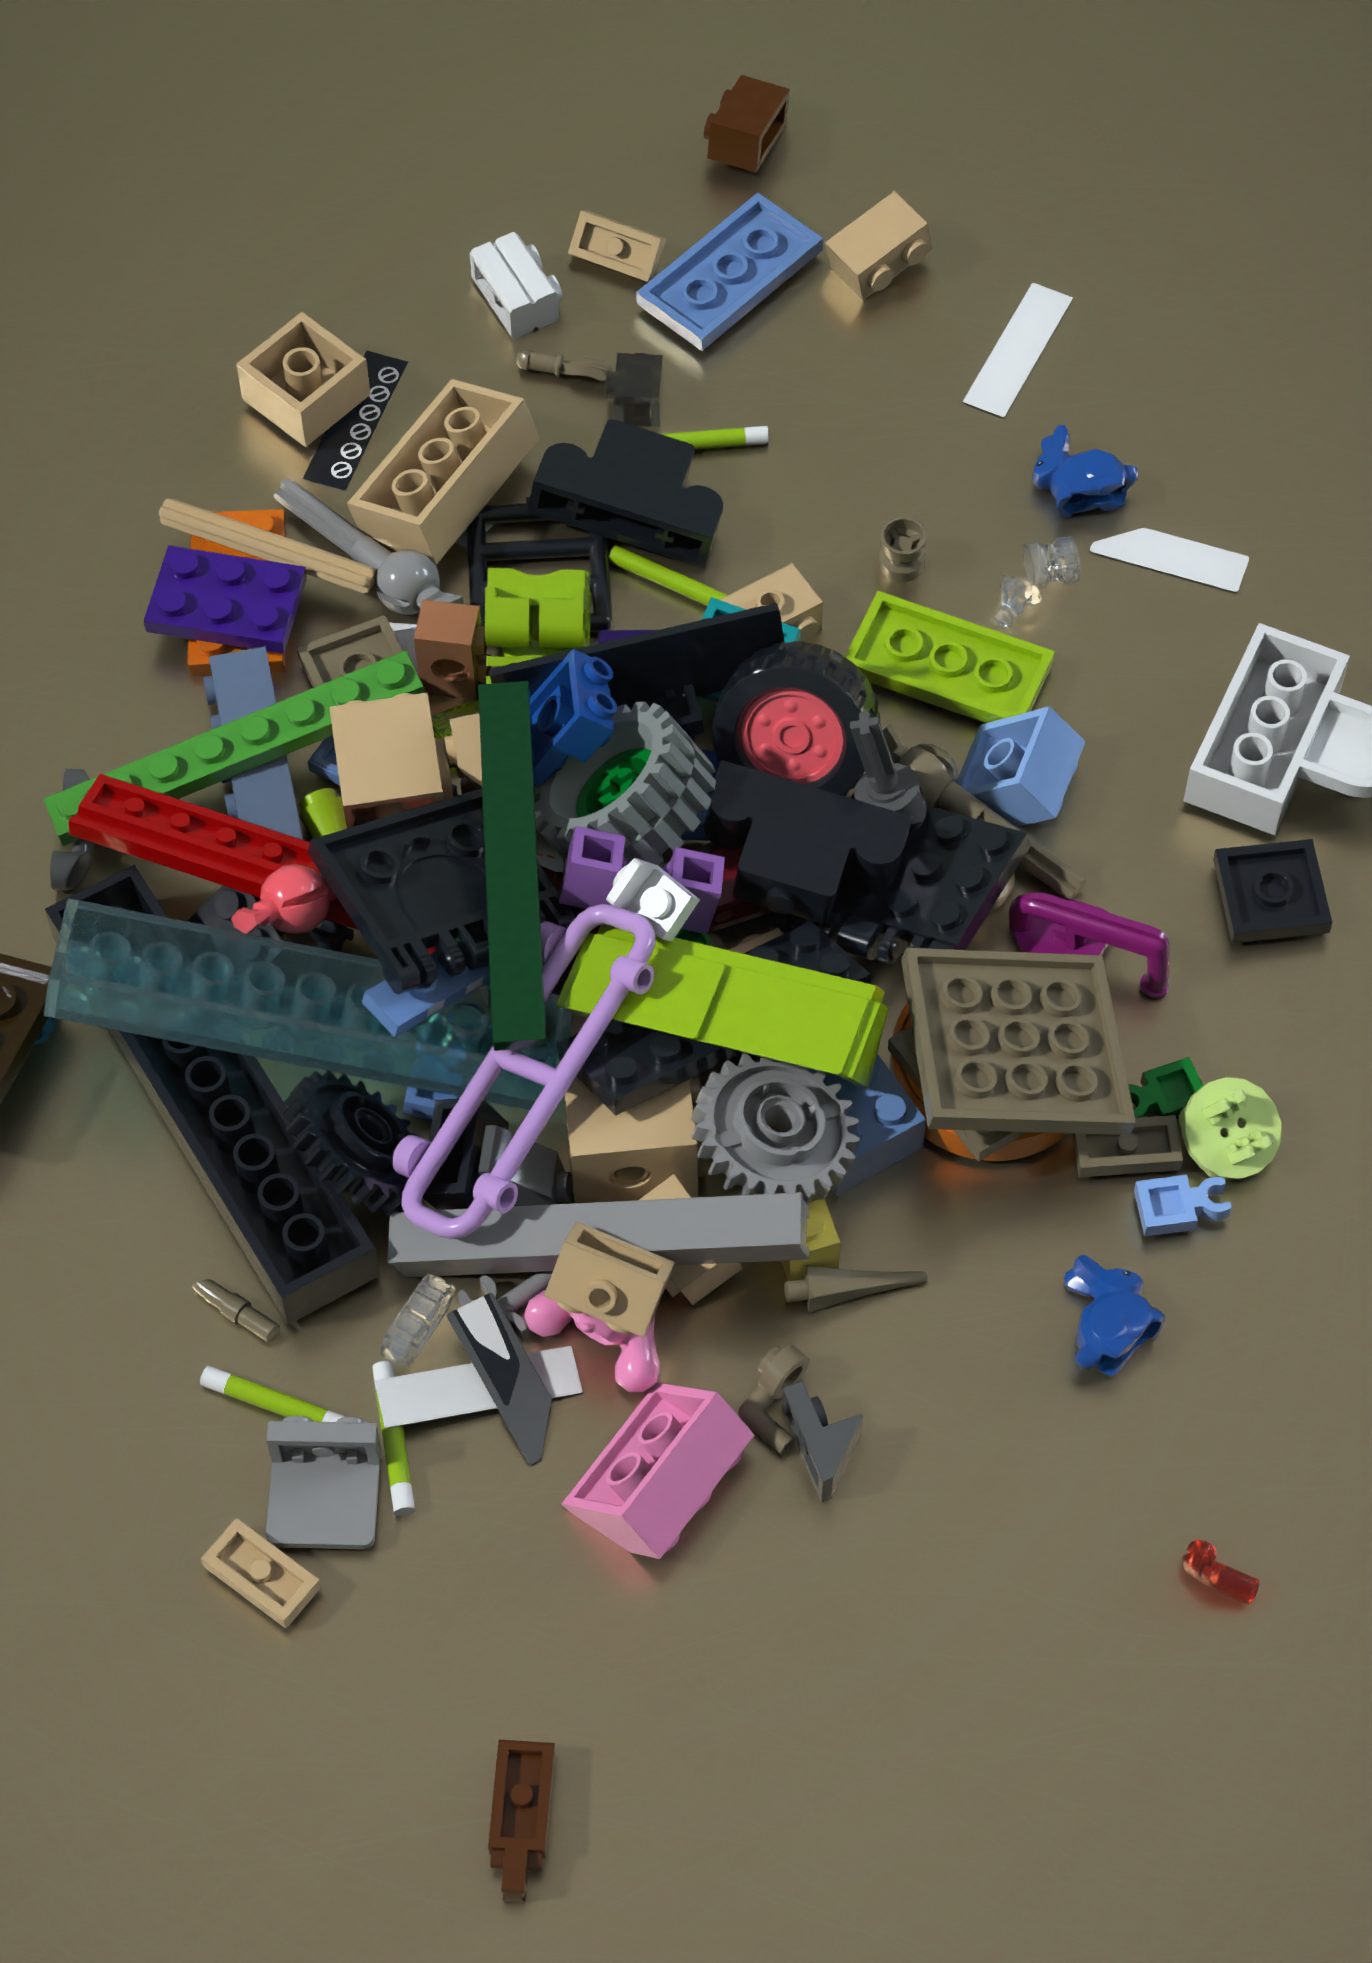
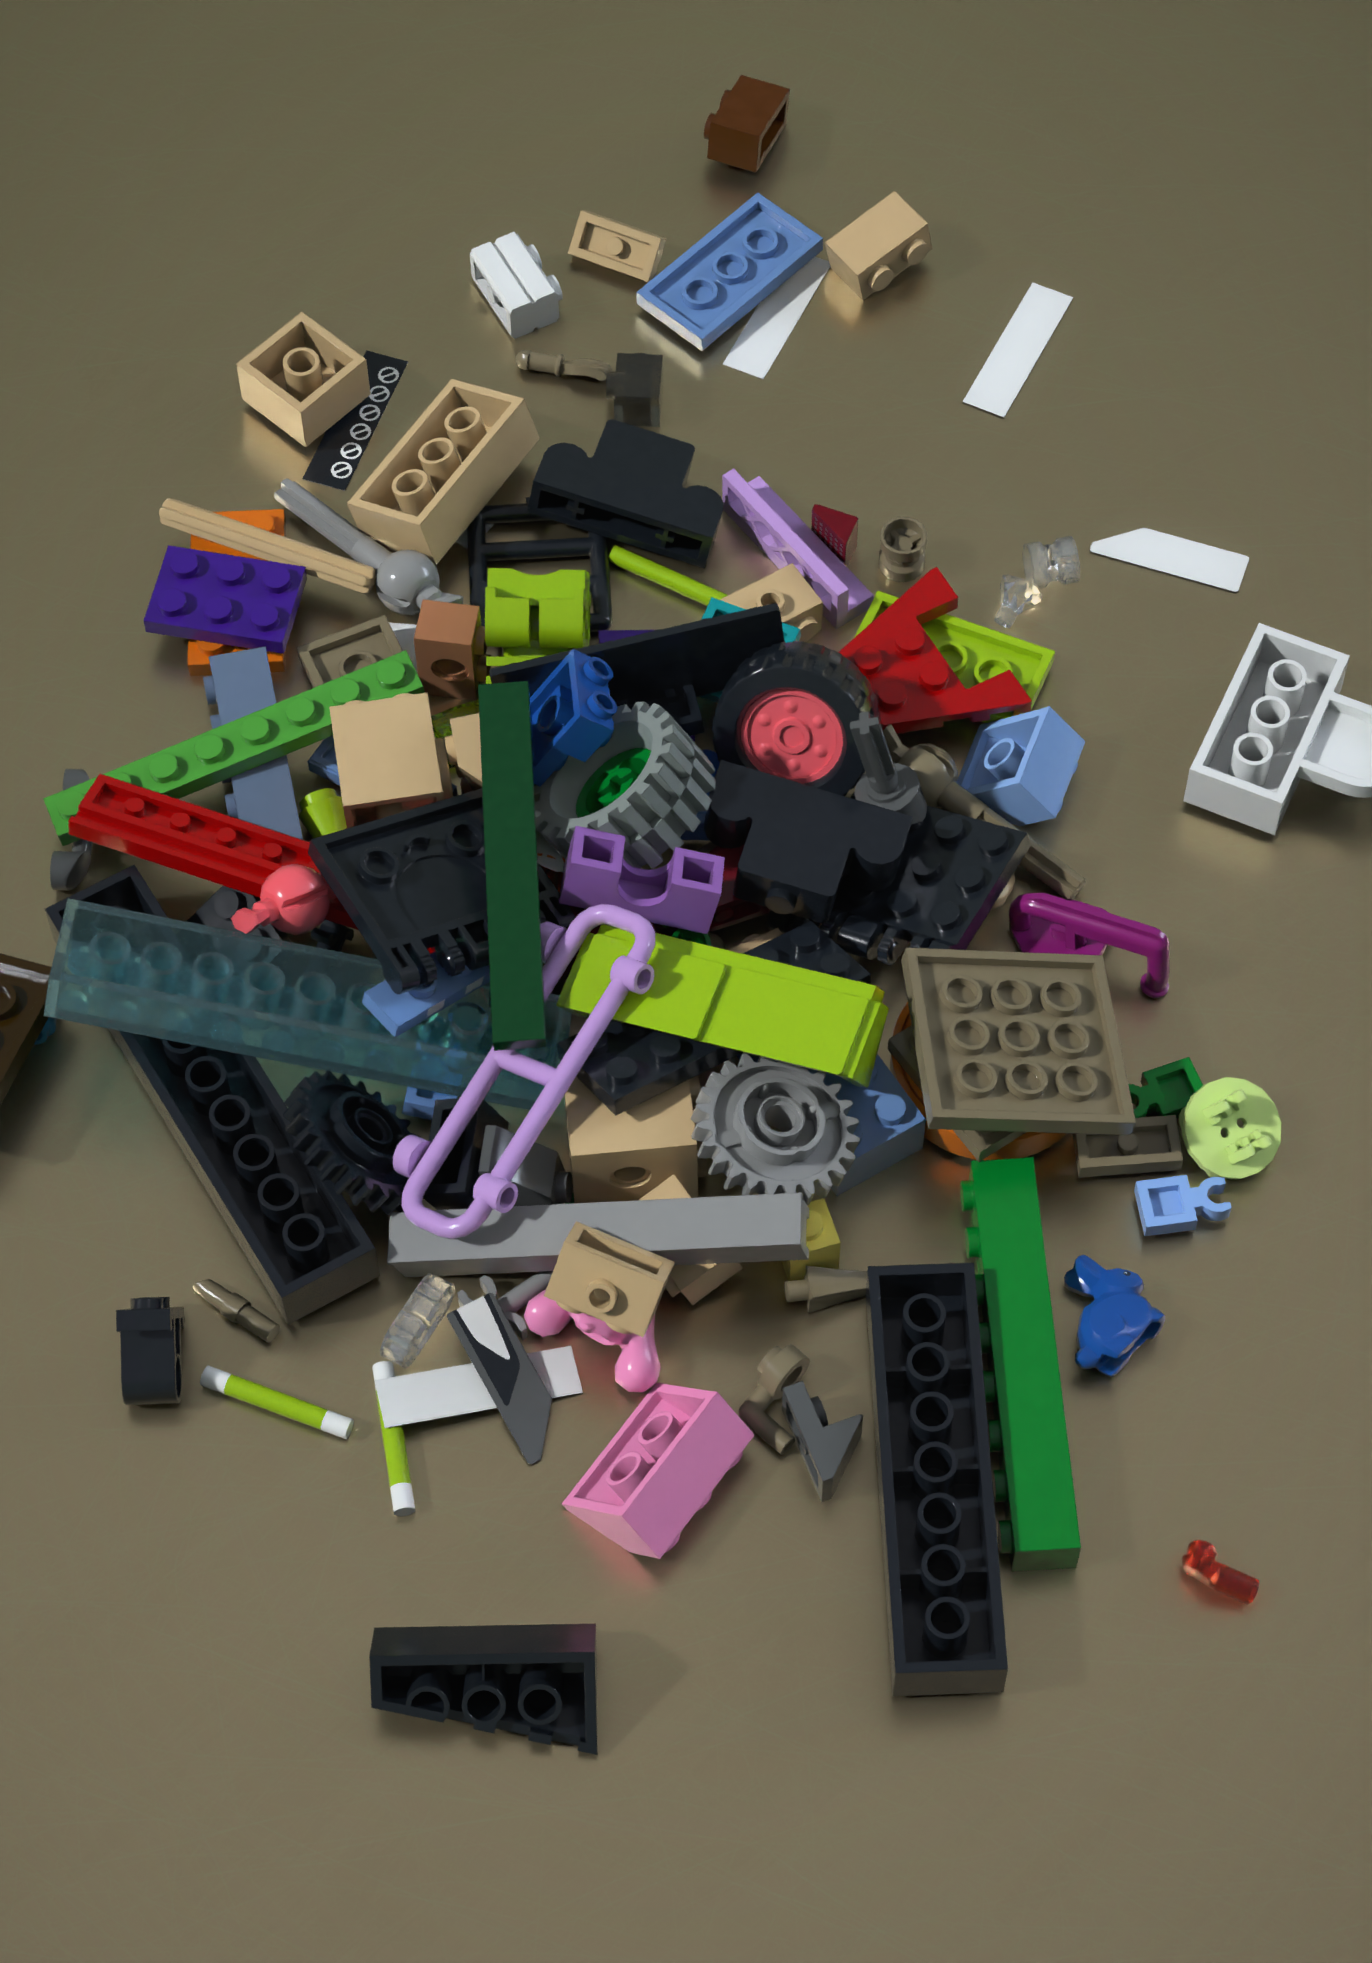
tan plate [201,1518,322,1629] -> none
light grey bracket [266,1416,381,1549] -> none
reddish brown hinge [488,1739,555,1902] -> none
white bracket [606,858,700,942] -> none
lime bar [661,426,769,450] -> none
blue animal [1032,425,1139,518] -> none
black plate [1213,839,1332,943] -> none
none -> black pin [116,1297,184,1405]
none -> black wedge [369,1623,598,1755]
none -> lavender fence [722,468,874,629]
none -> white sticker [723,257,830,379]
none -> dark red slope [811,504,858,567]
none -> red wing [838,567,1032,734]
none -> black brick [866,1263,1008,1696]
none -> green brick [960,1157,1081,1572]

